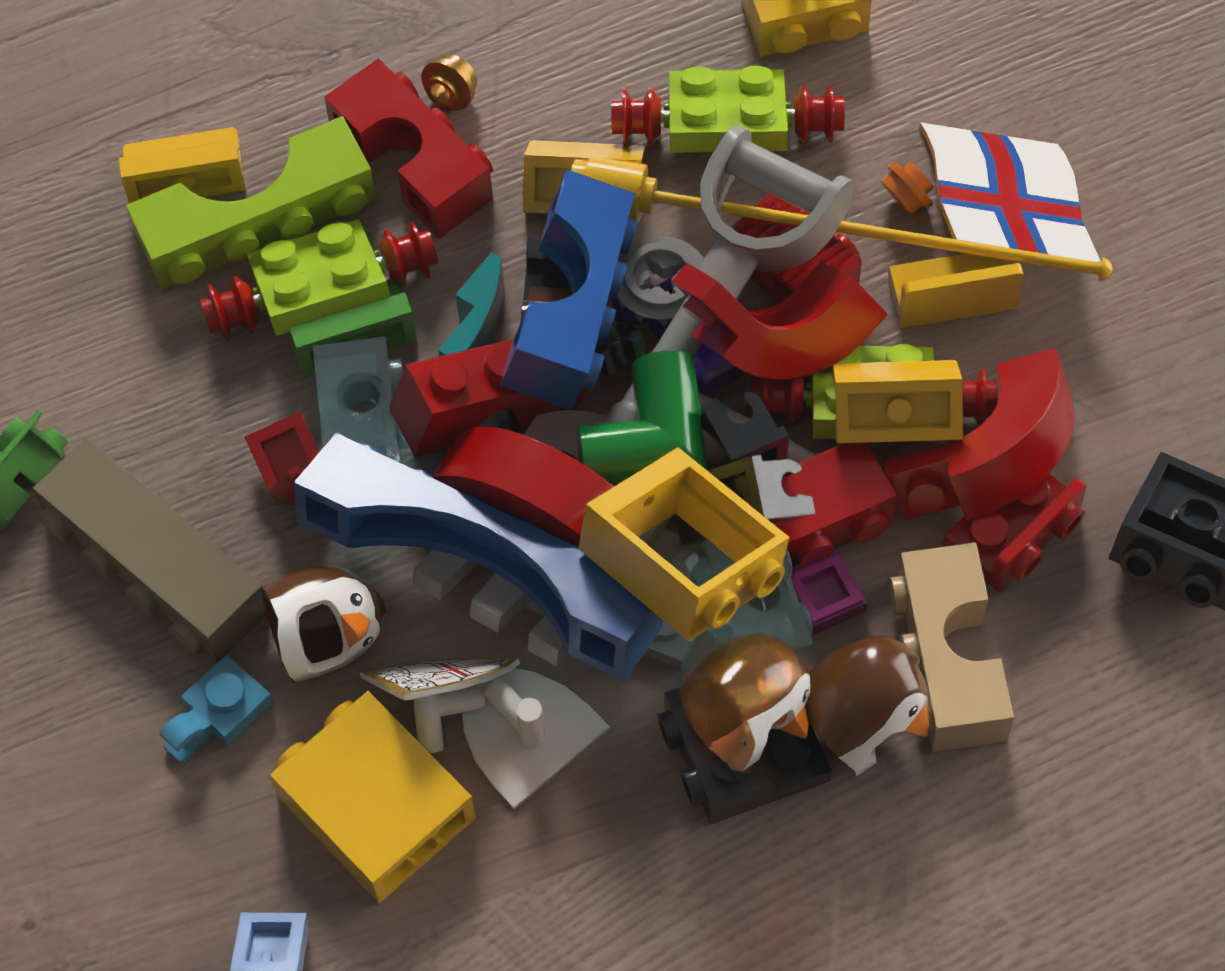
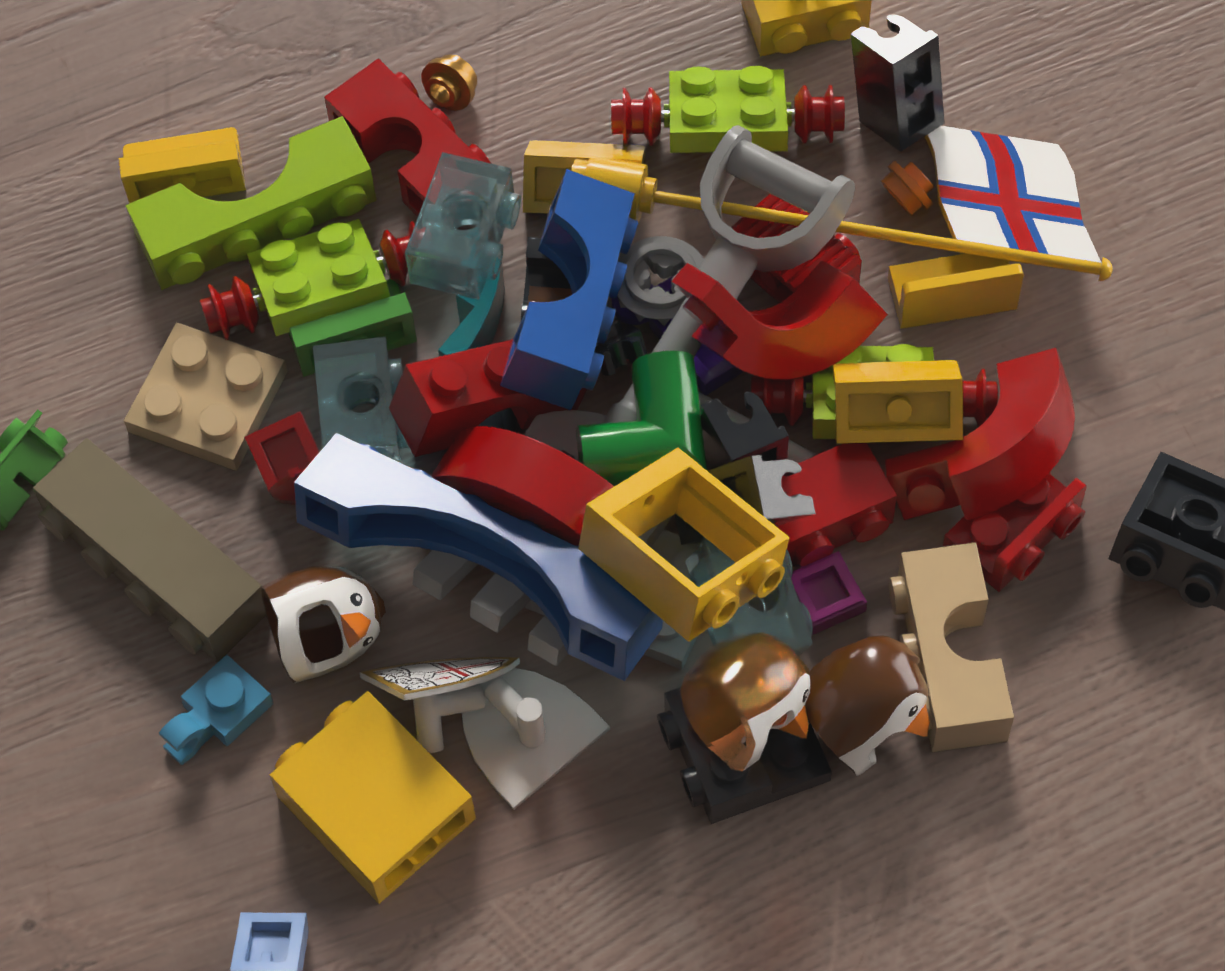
none -> tan plate [124,322,288,471]
none -> clear light blue brick [405,152,521,300]
none -> black hinge [850,15,945,152]

